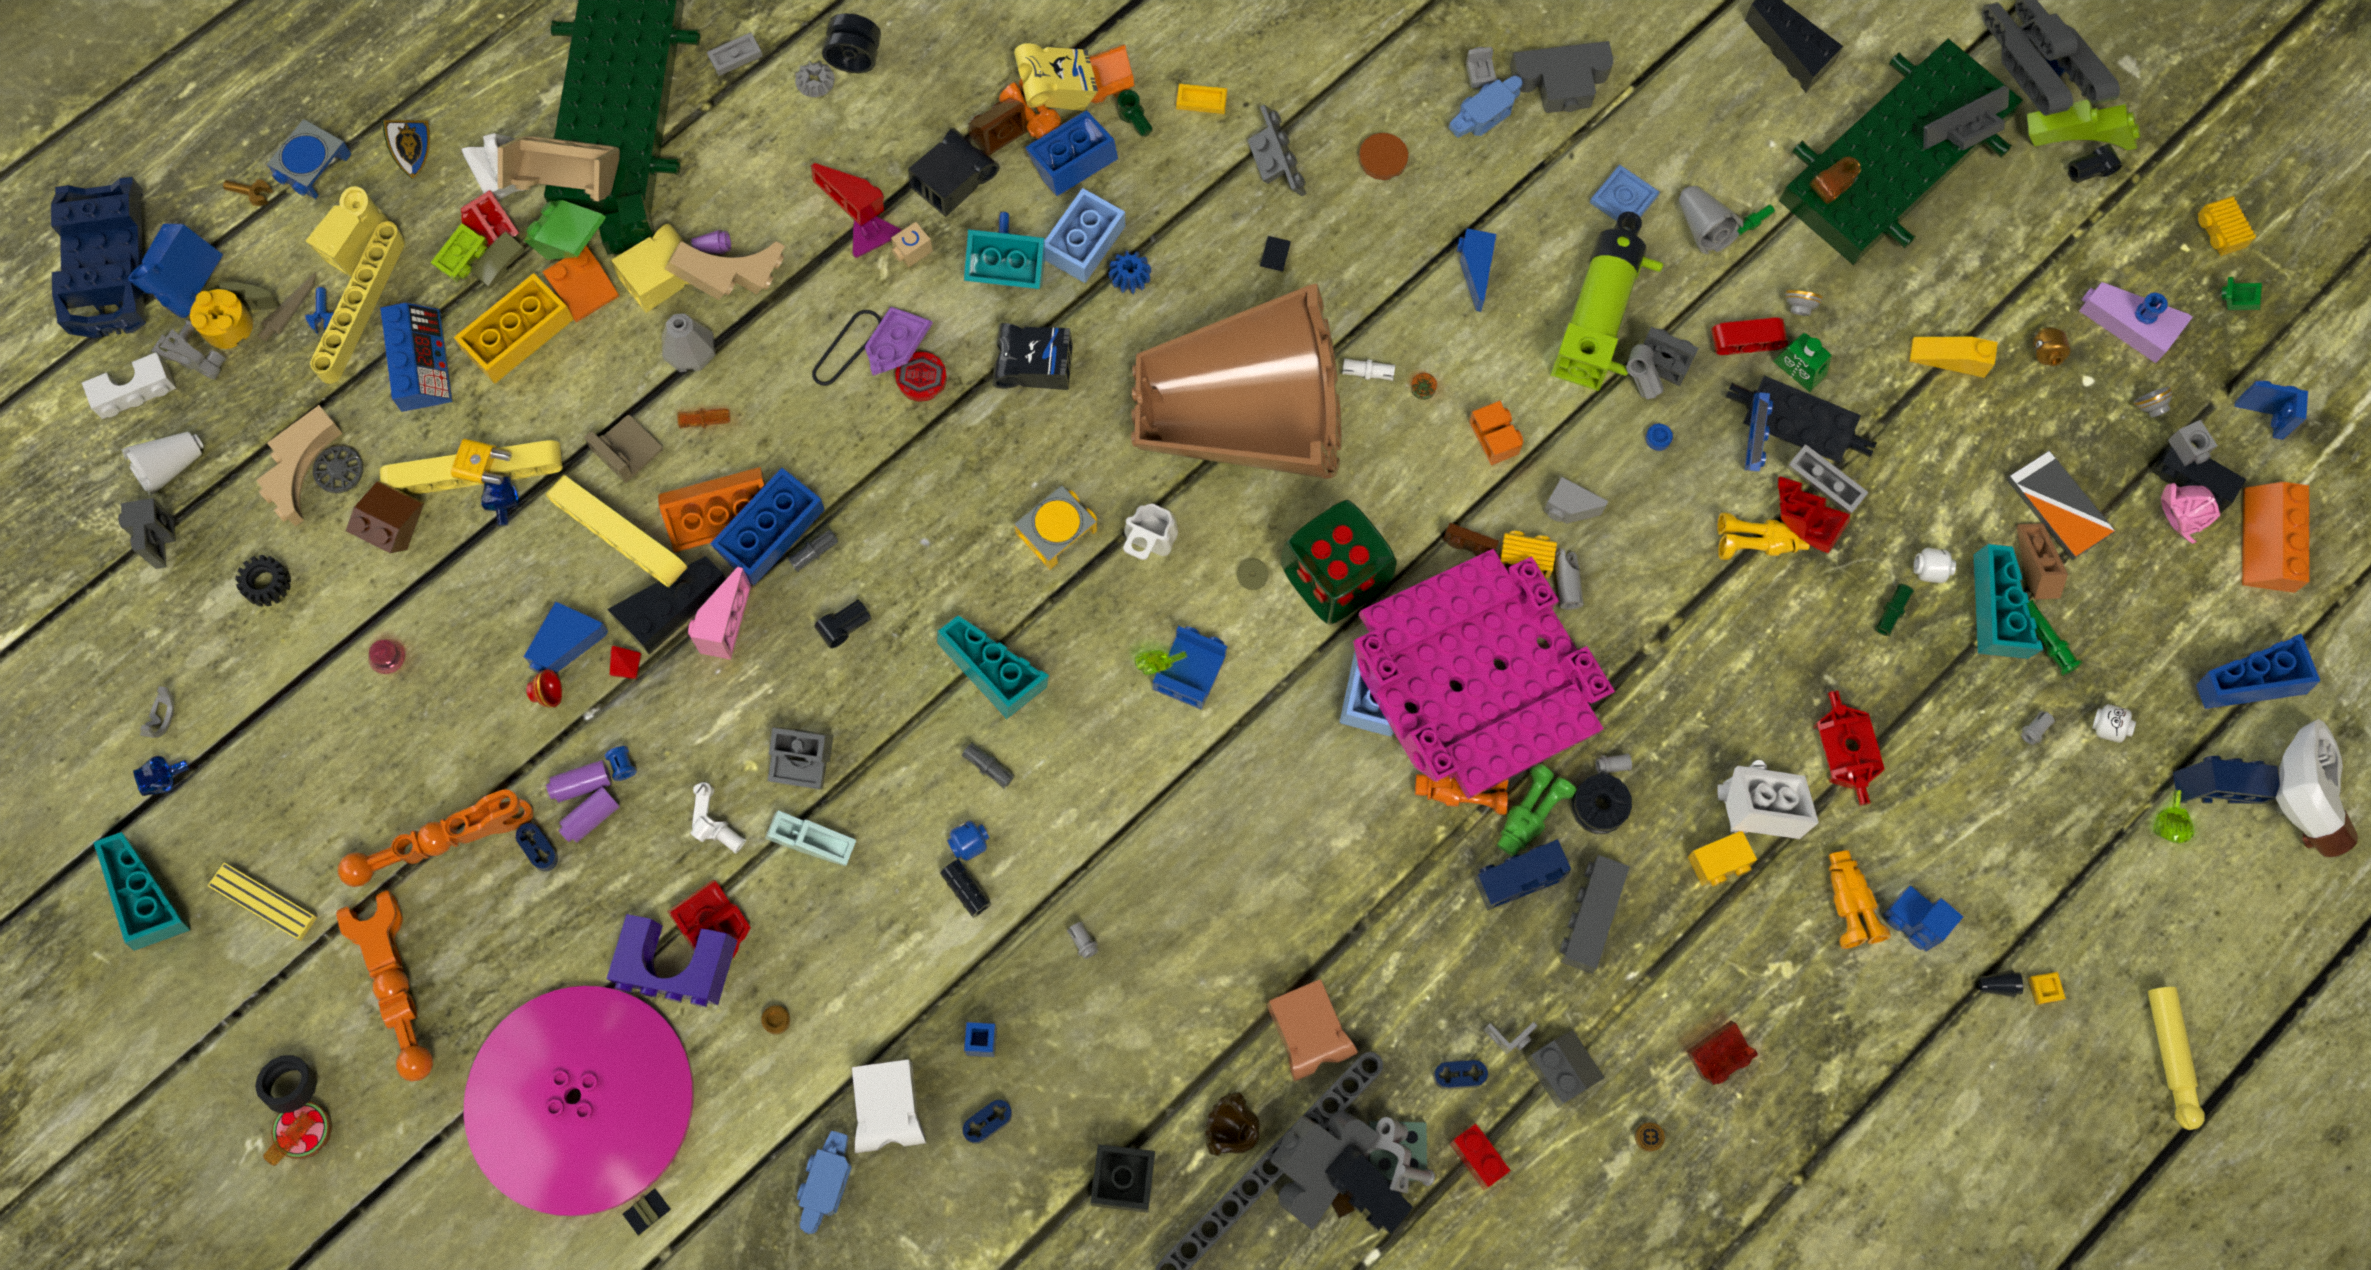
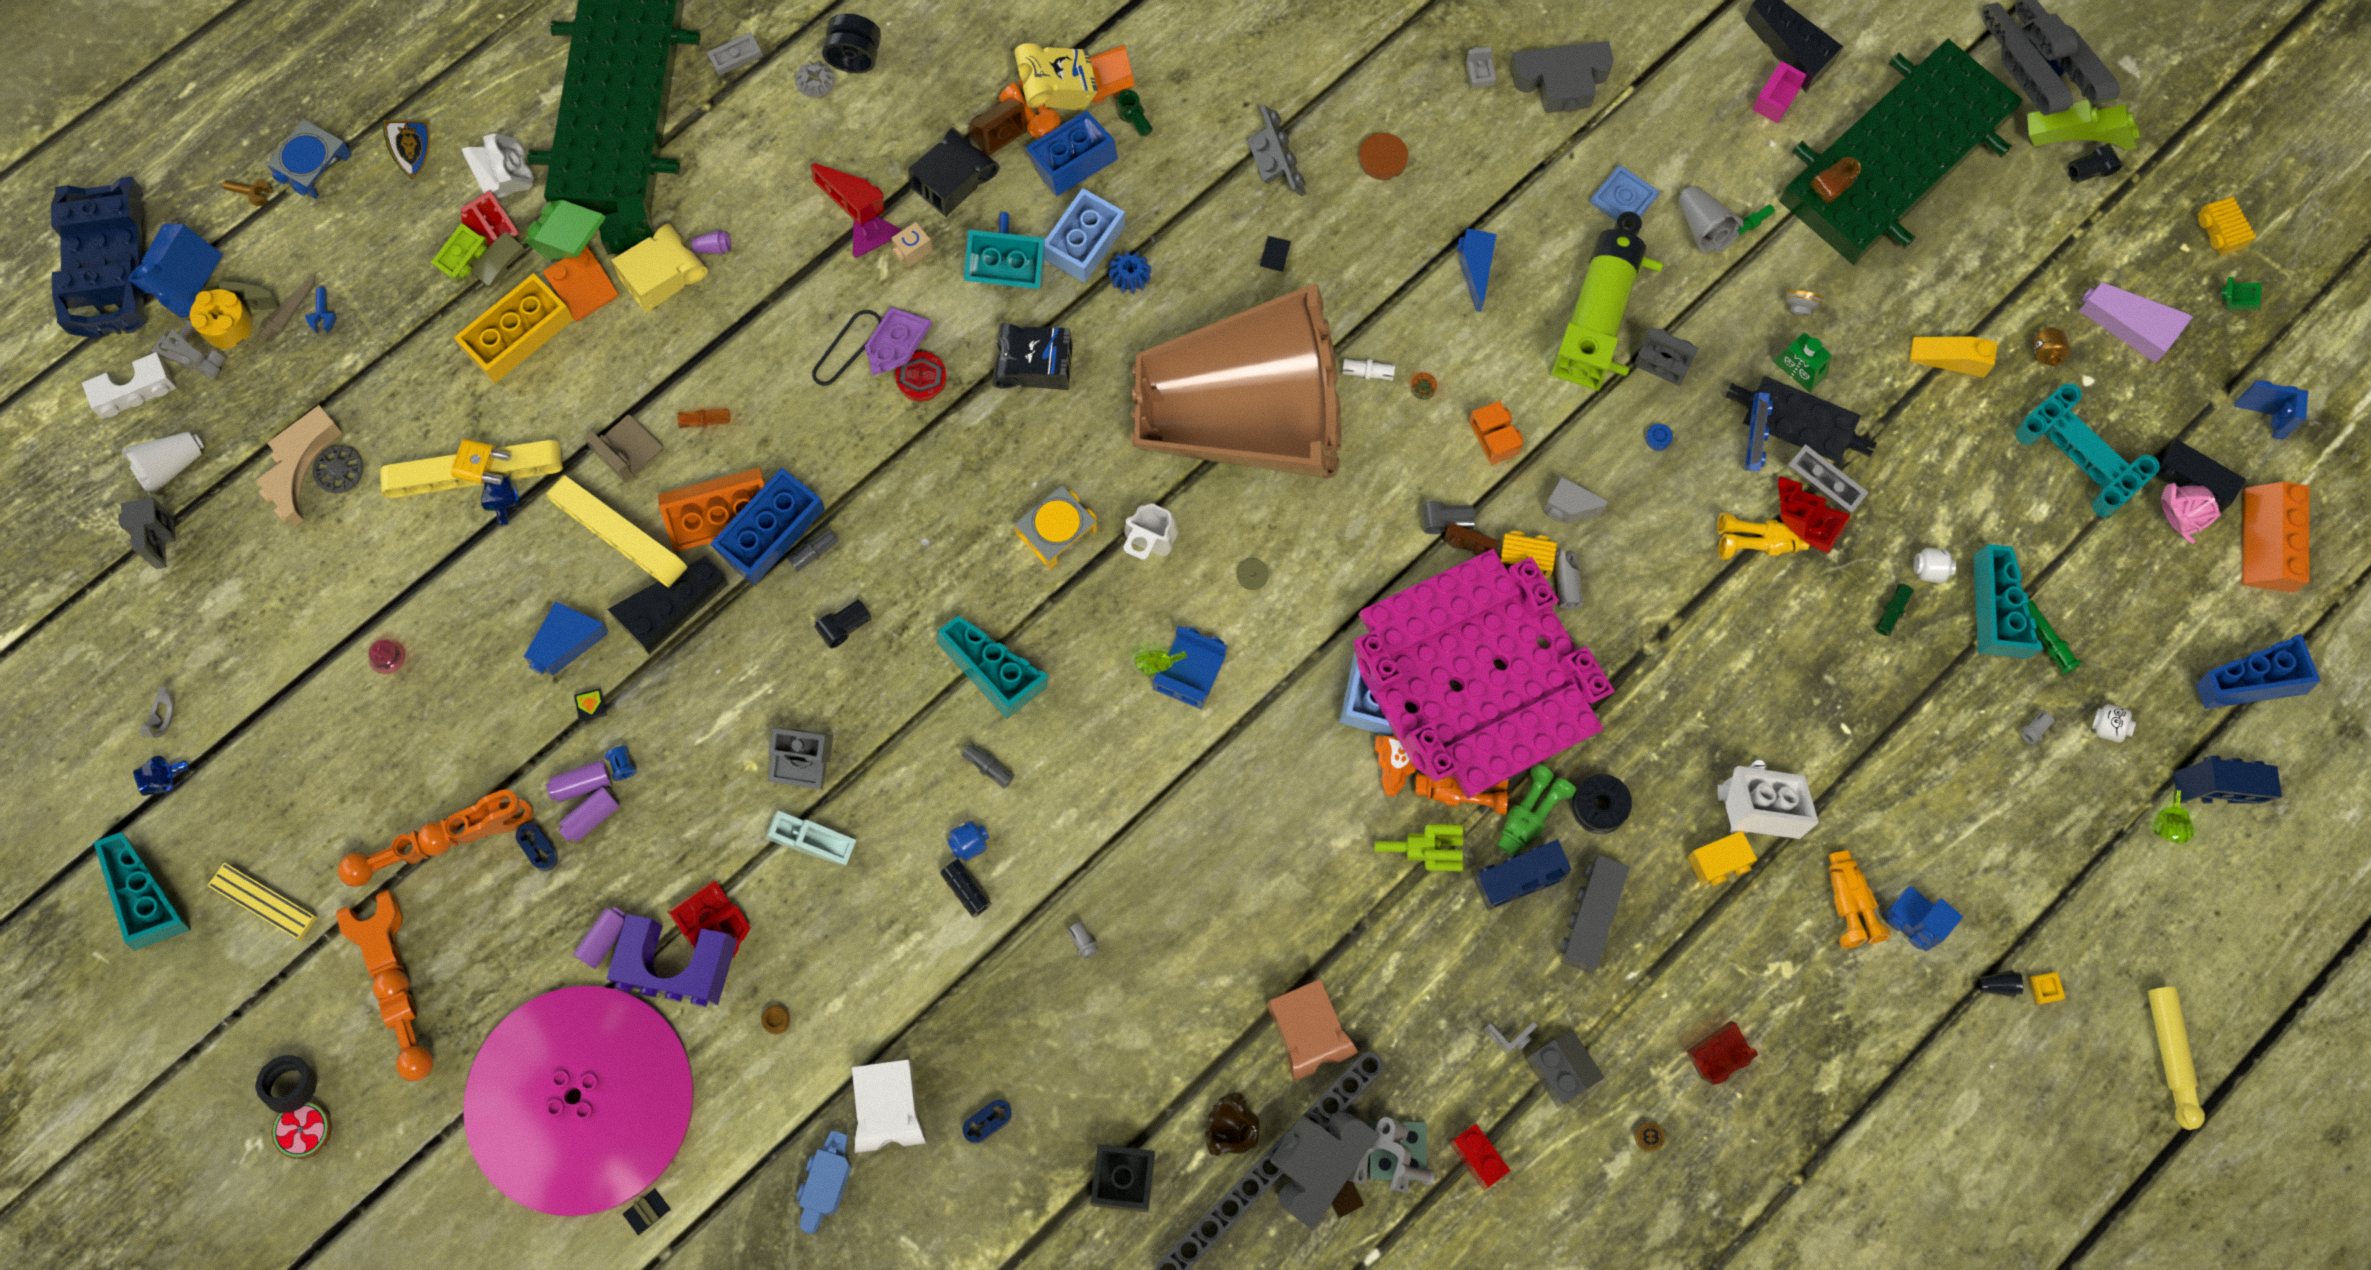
black tyre [235,555,291,607] -> none
clear orange axle [263,1111,317,1166] -> none
light yellow piece [306,186,389,277] -> none
light yellow beam [310,221,405,384] -> none
reddish brown slope [346,481,424,553] -> none
blue slope [380,303,453,412] -> none
tan windscreen [498,136,620,201] -> none
red piece [526,669,562,708] -> none
red slope [609,646,642,679] -> none
light grey cone [661,314,715,372] -> none
tan arch [664,241,785,300] -> none
bright pink slope [688,567,751,660] -> none
white pin [690,782,746,854] -> none
blue brick [964,1022,997,1057] -> none
yellow tile [1176,84,1227,114] -> none
dark green piece [1281,500,1397,625] -> none
black brick [1325,1146,1413,1234] -> none
dark blue beam [1433,1060,1488,1090] -> none
medium blue hinge [1449,76,1523,138] -> none
light grey pin [1595,753,1632,774] -> none
light grey piece [1626,344,1664,399] -> none
red beam [1711,317,1788,355] -> none
red plate [1814,690,1885,806] -> none
dark grey bracket [1923,86,2009,150] -> none
tile [2006,450,2116,560] -> none
medium nougat slope [2017,523,2068,599] -> none
light grey piece [2134,386,2172,418] -> none
blue bush [2135,292,2168,325] -> none
light grey brick [2168,420,2218,466] -> none
white piece [2276,719,2358,857] -> none
none -> medium lavender brick [572,906,626,970]
none -> tile [574,688,607,722]
none -> orange rock [1374,733,1416,797]
none -> lime plant [1375,824,1463,872]
none -> dark grey piece [1422,502,1475,534]
none -> dark pink panel [1752,61,1807,123]
none -> teal beam [2015,383,2160,517]

